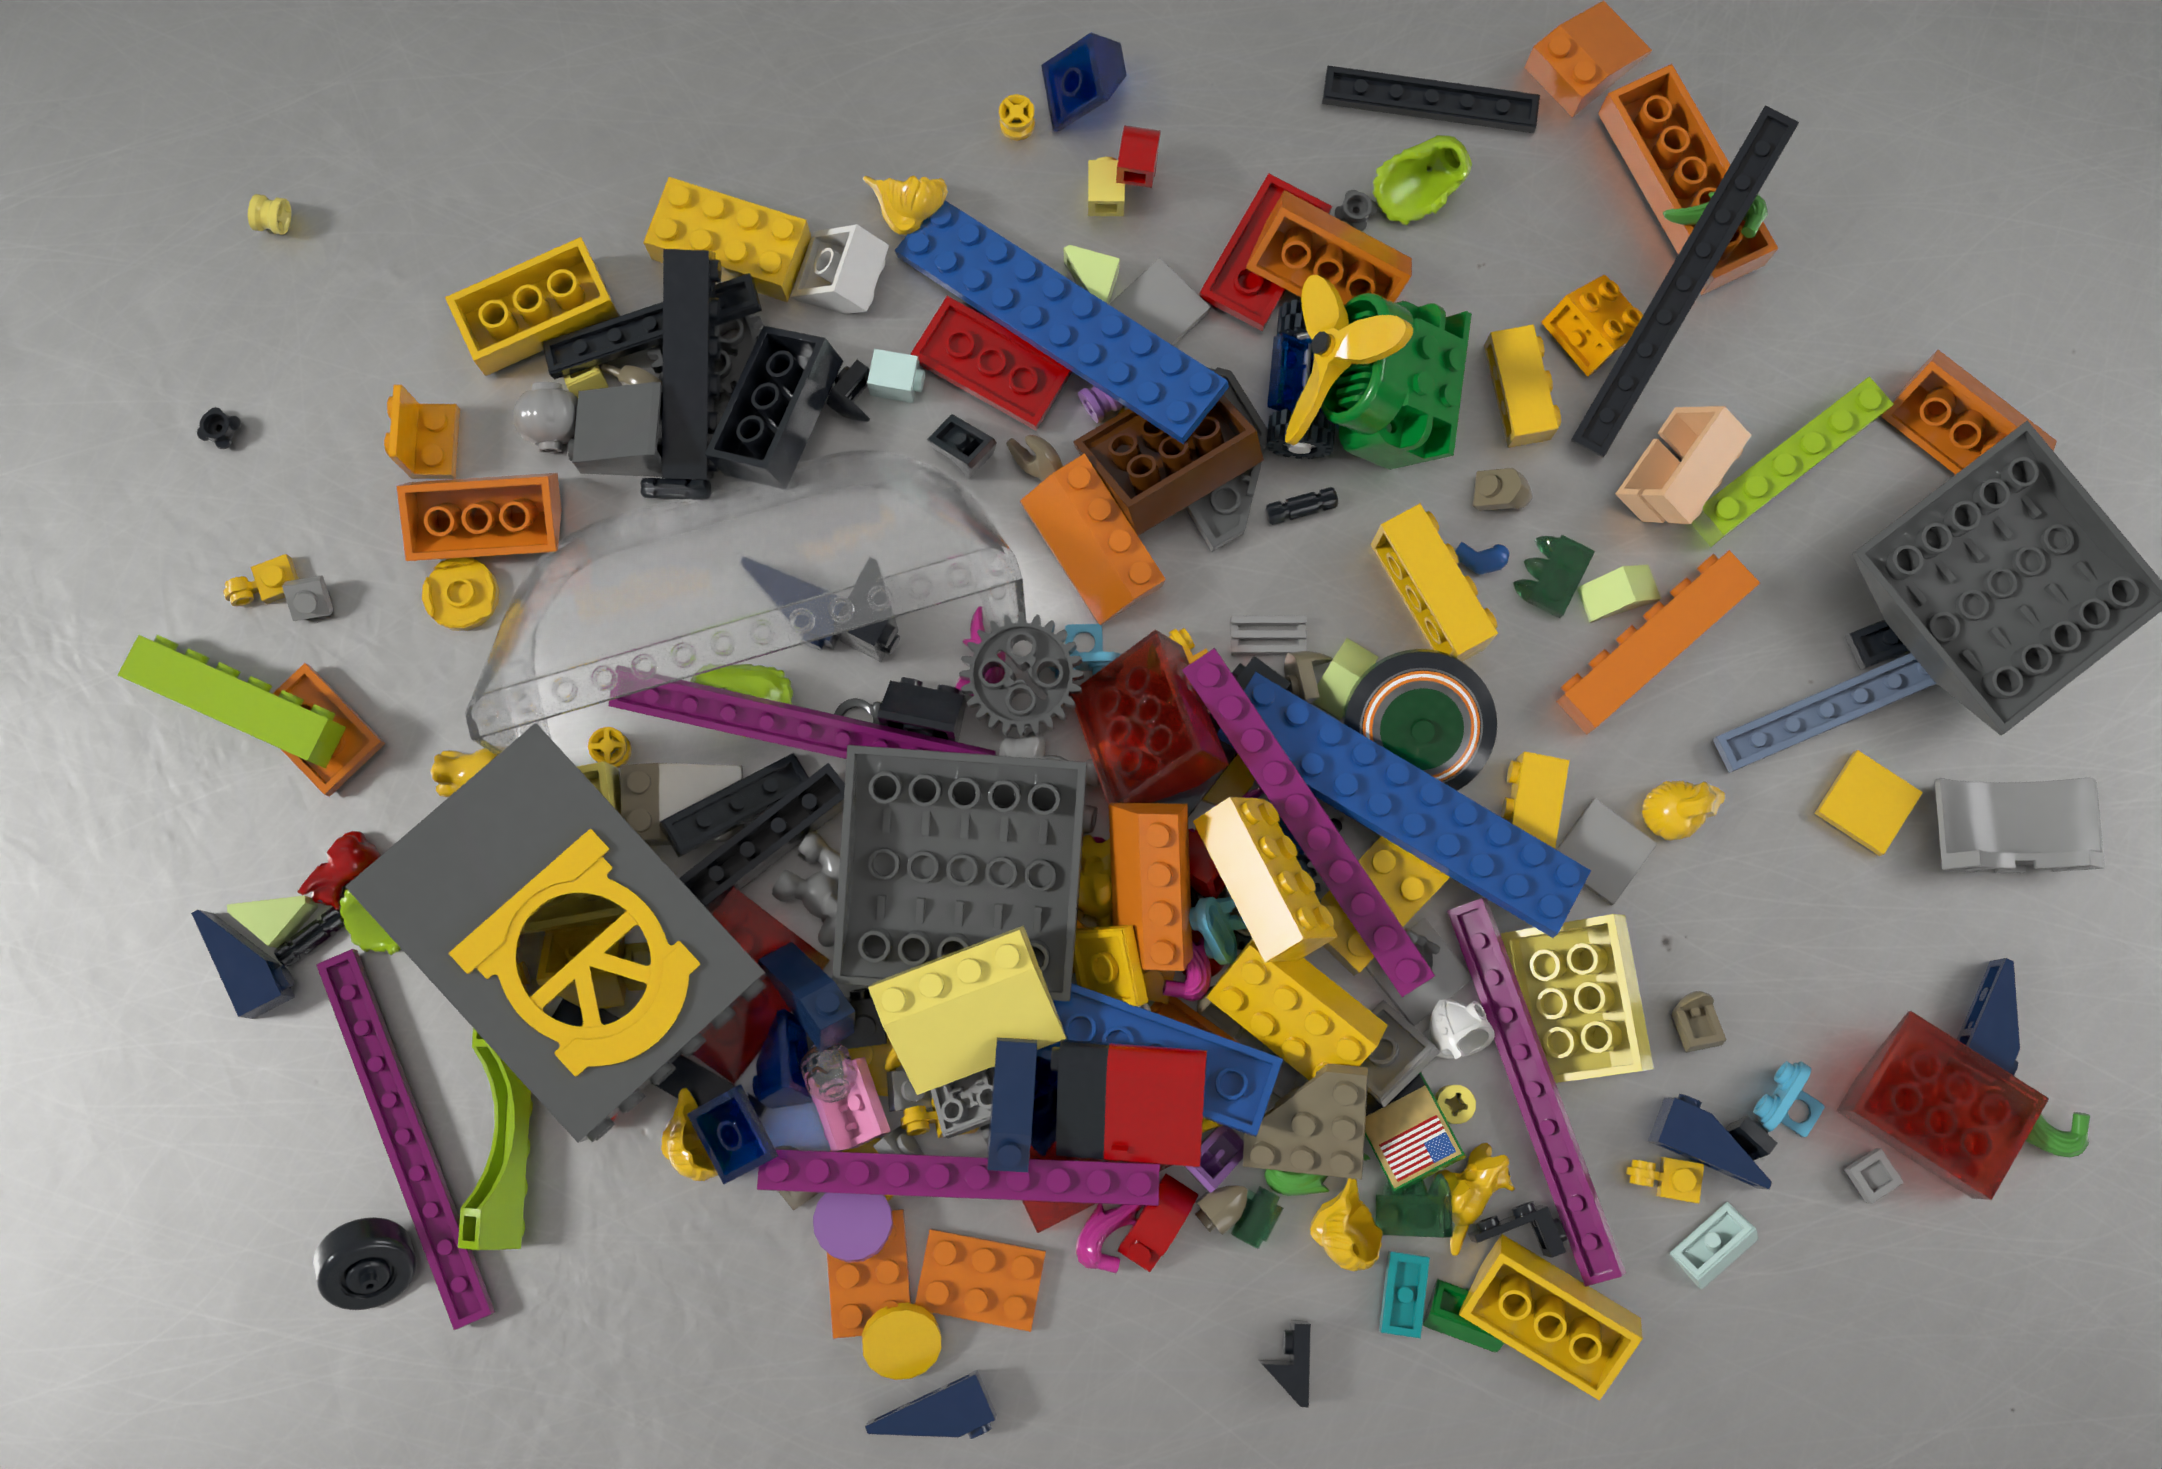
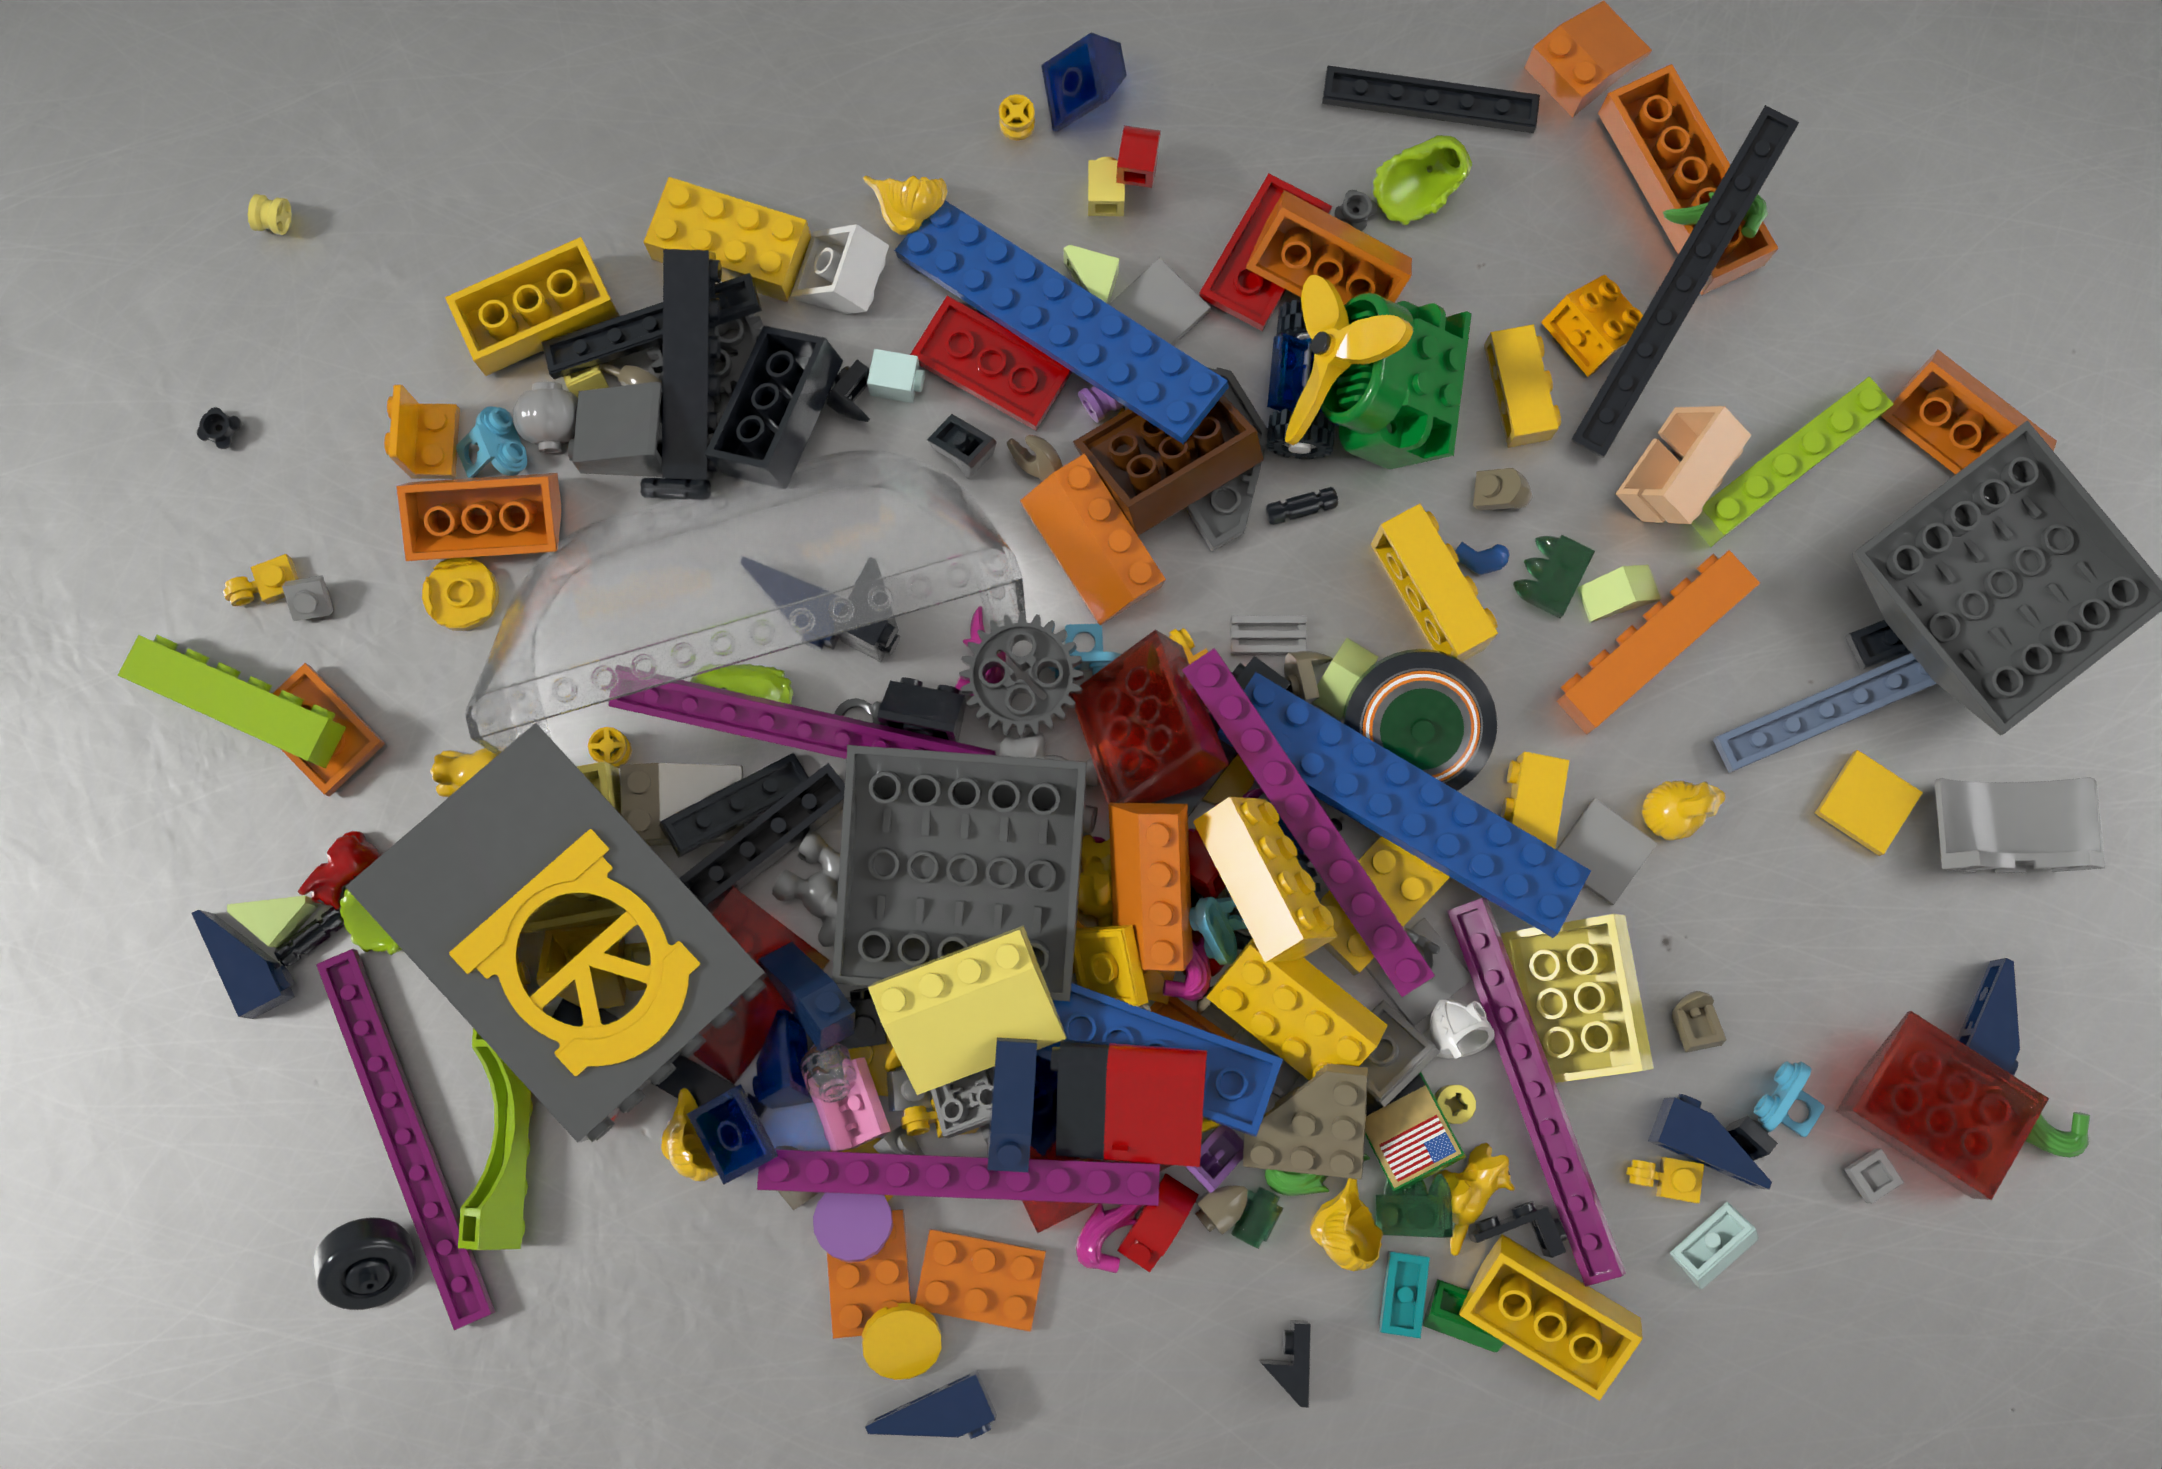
none -> medium azure bracket [456,406,528,478]

